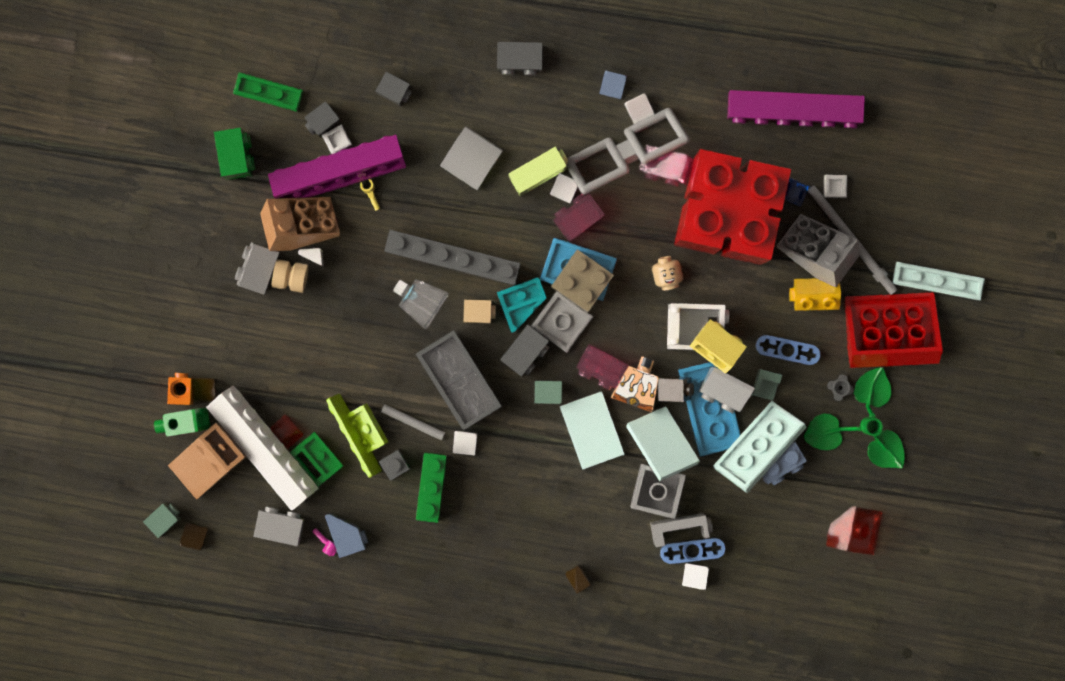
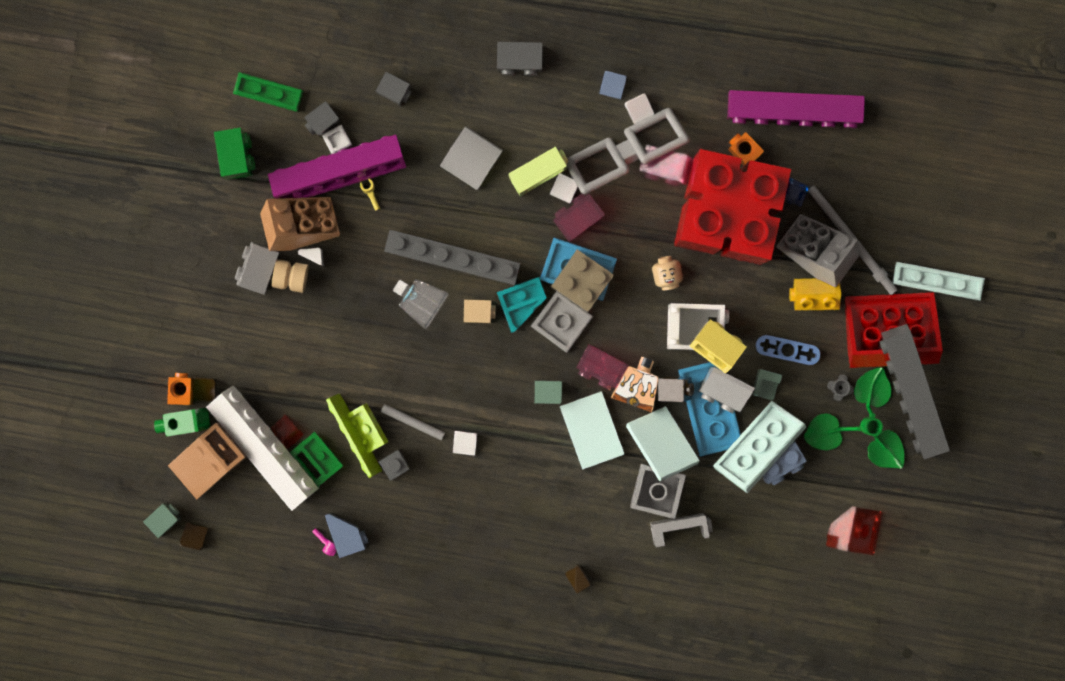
light grey brick [253,506,305,546] -> none
clear brick [416,330,502,430] -> none
green brick [416,452,447,523] -> none
dark grey brick [501,325,550,376] -> none
medium blue beam [660,538,725,564] -> none
white slope [682,563,709,590] -> none
white tile [824,175,847,198] -> none
none -> orange brick [728,132,764,166]
none -> dark grey brick [880,324,950,459]

